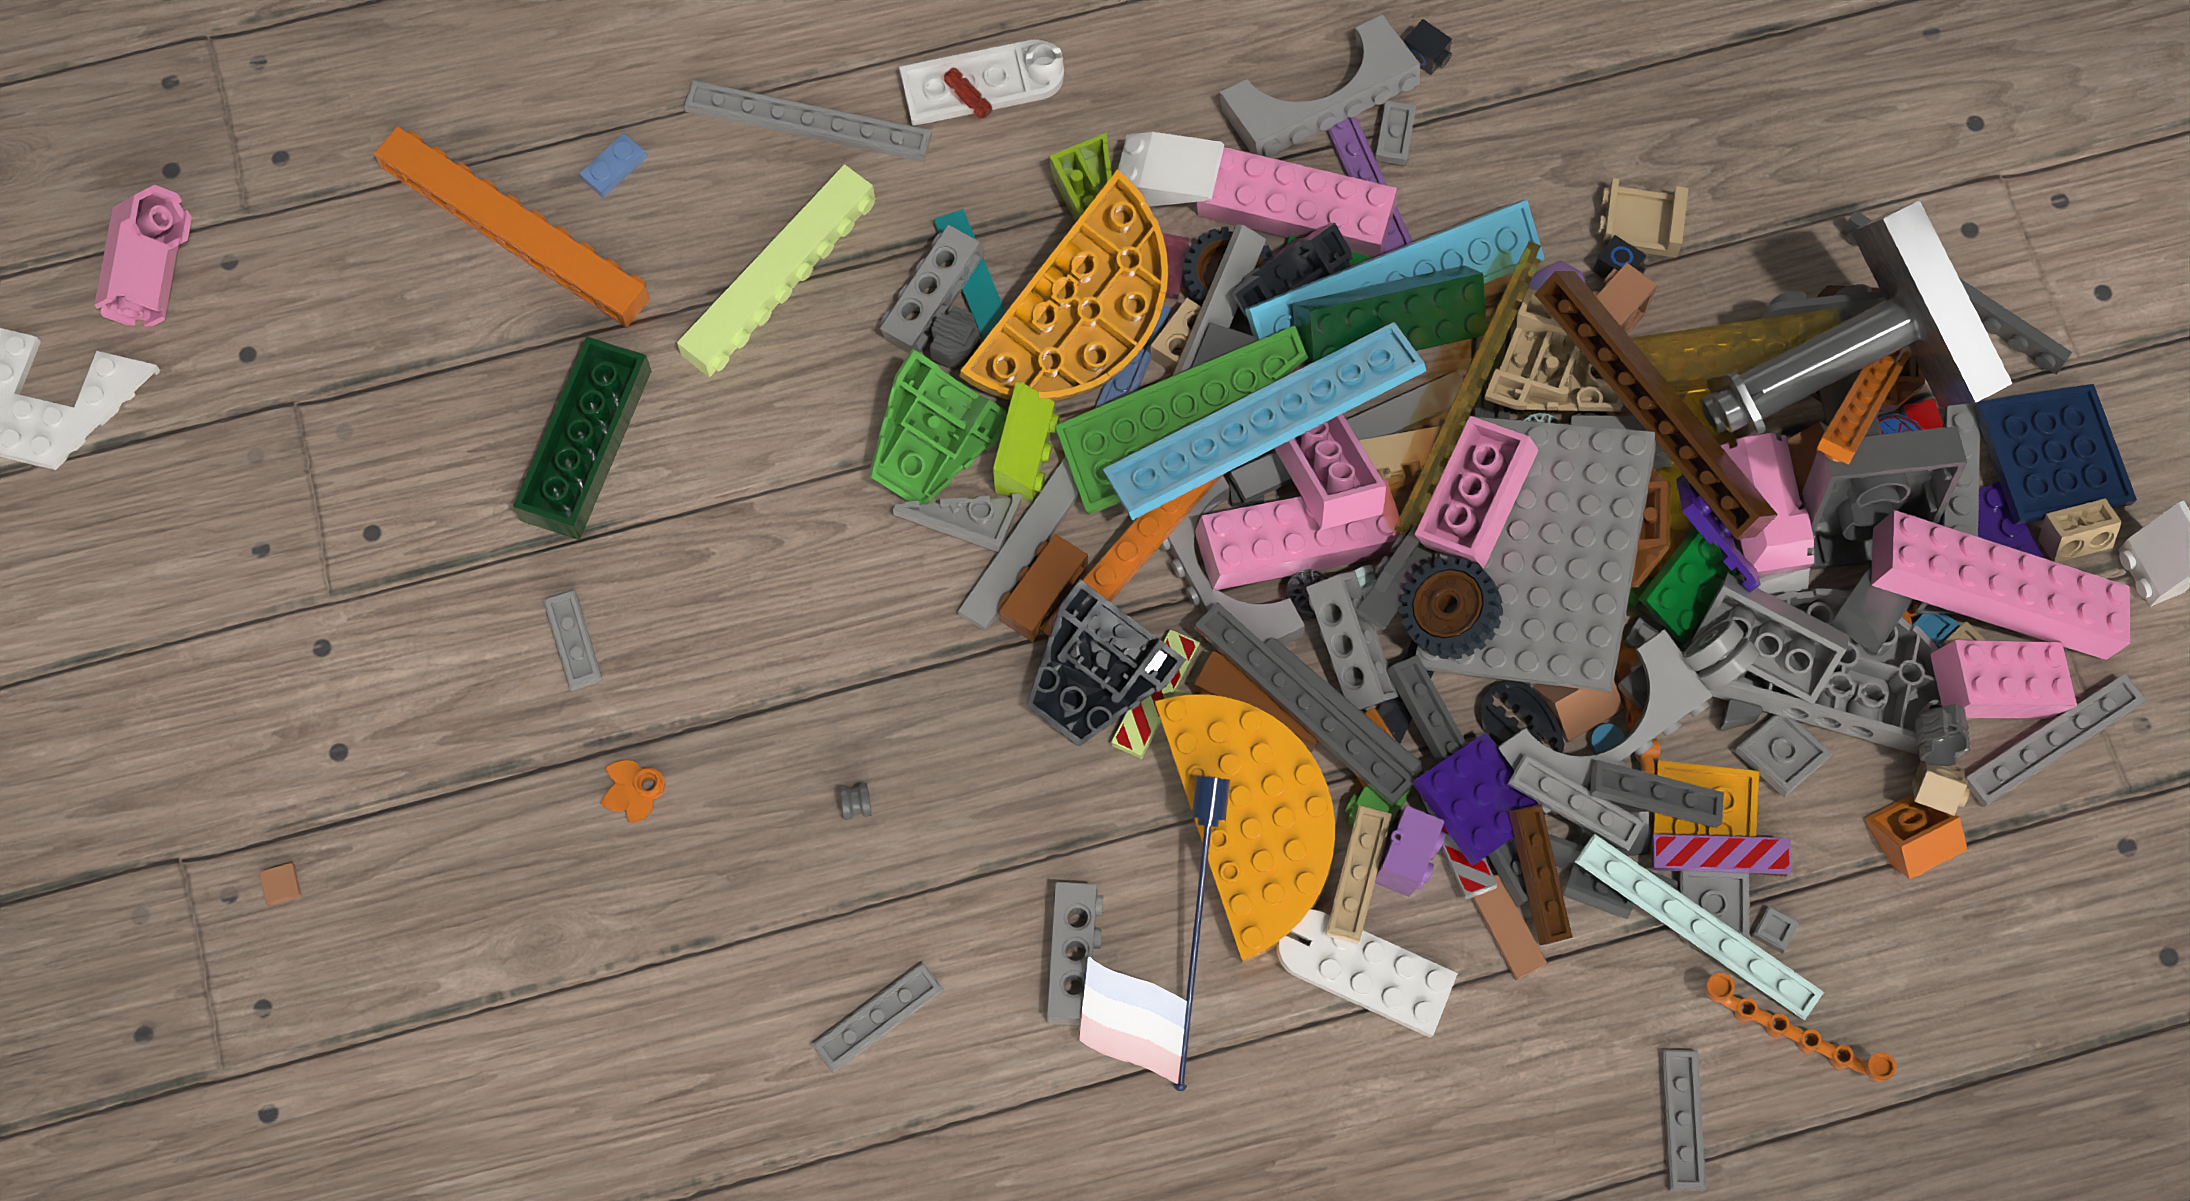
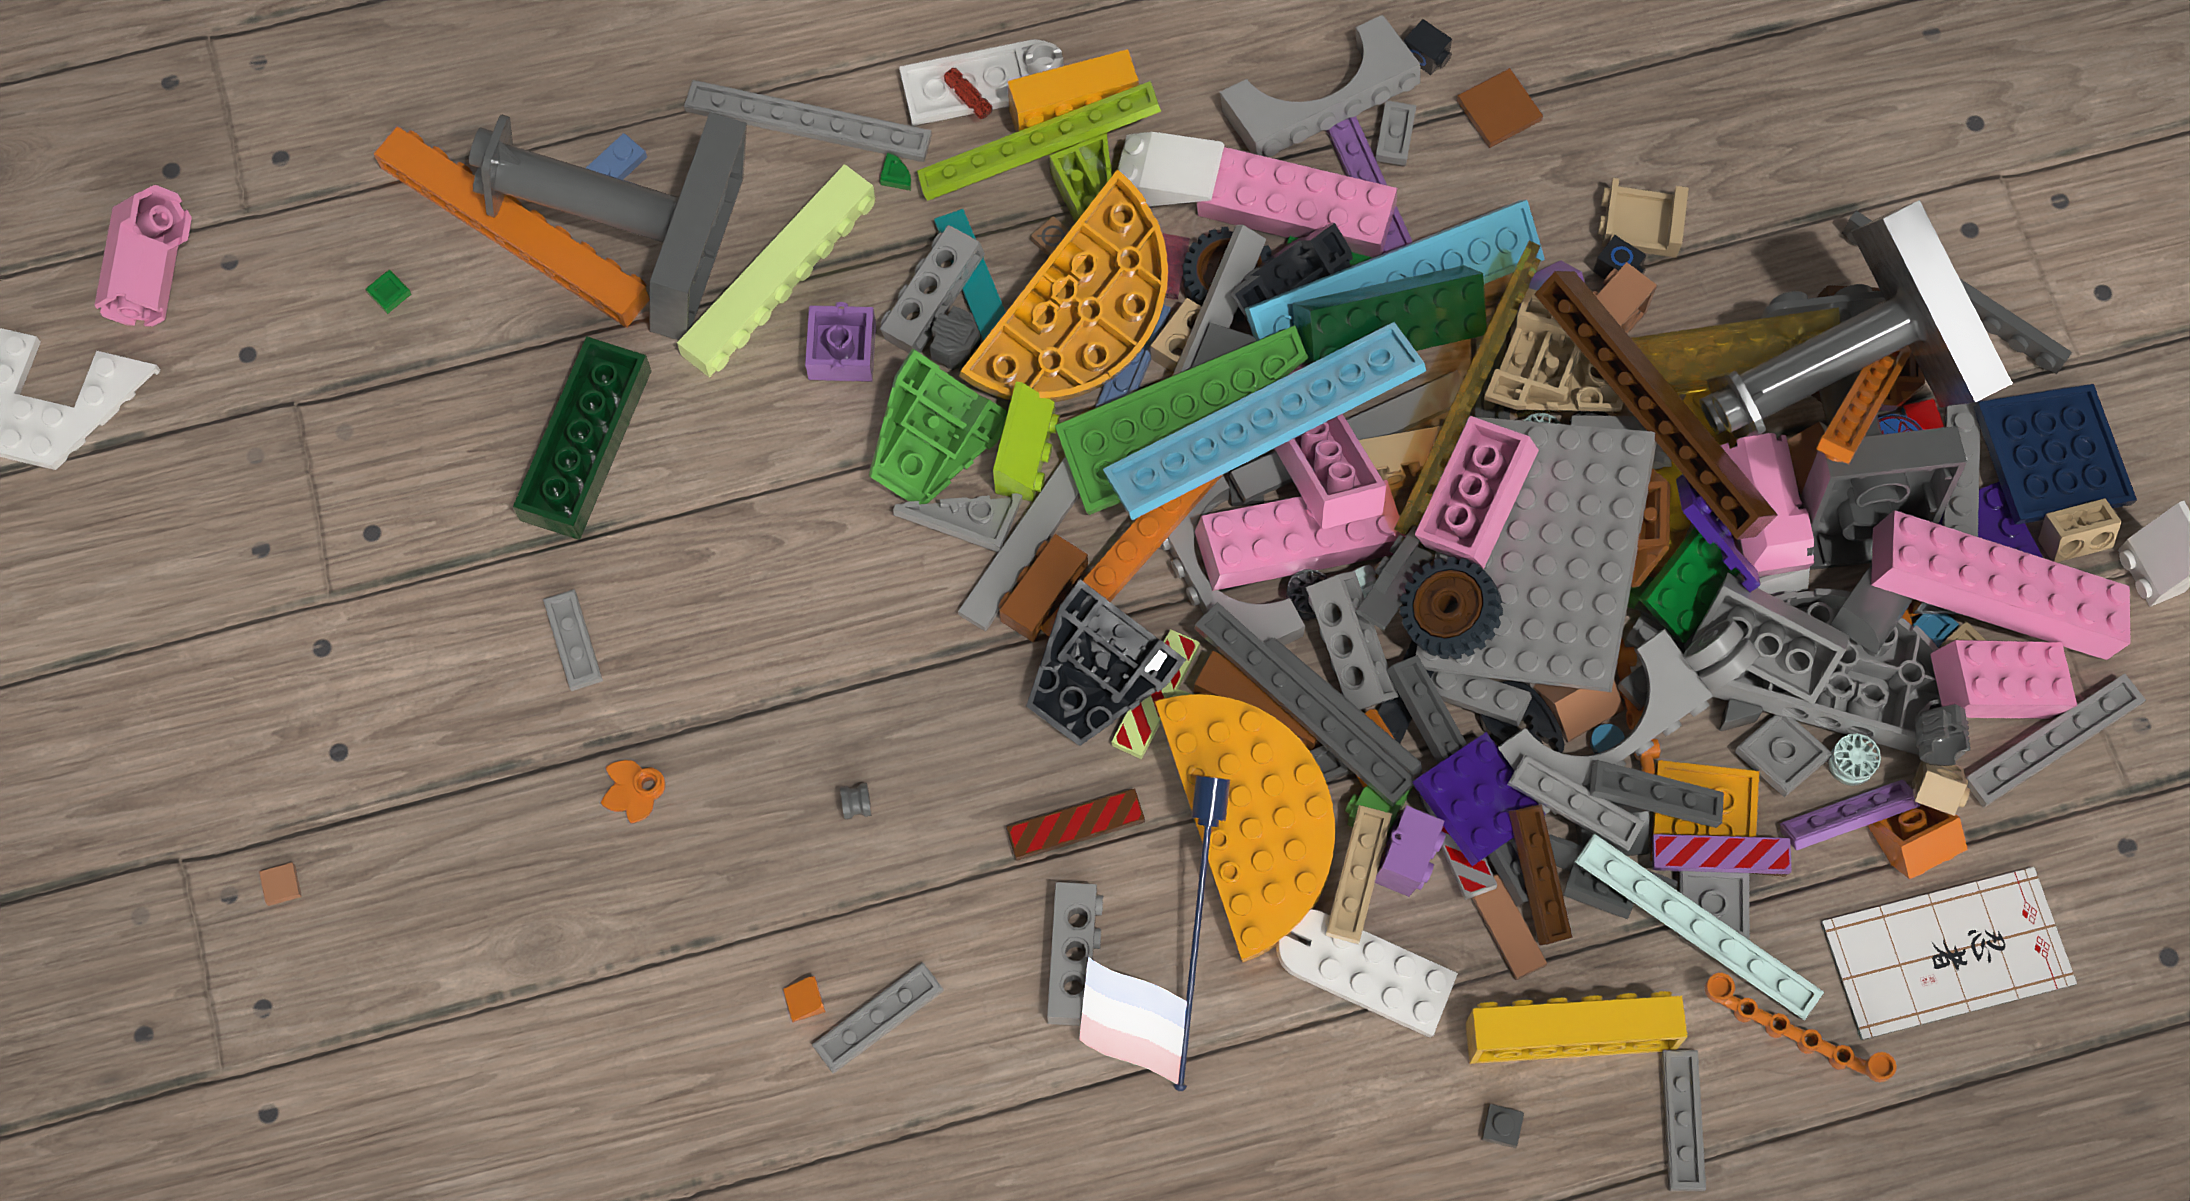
light grey tile [1752,906,1799,954] -> none
none -> green tile [365,269,412,314]
none -> dark grey piece [469,112,747,340]
none -> orange slope [783,975,825,1022]
none -> medium lavender brick [805,302,876,382]
none -> green tile [880,153,912,191]
none -> lime plate [917,81,1161,201]
none -> light orange brick [1007,49,1139,132]
none -> reddish brown tile [1007,788,1145,861]
none -> medium nougat tile [1031,216,1069,257]
none -> dark grey plate [1310,745,1350,783]
none -> light grey plate [1431,671,1532,726]
none -> dark orange tile [1456,68,1543,148]
none -> yellow brick [1465,991,1687,1064]
none -> dark grey plate [1482,1104,1524,1149]
none -> medium lavender tile [1780,780,1920,850]
none -> white piece [1821,867,2077,1041]
none -> light aqua wheel [1828,733,1881,786]

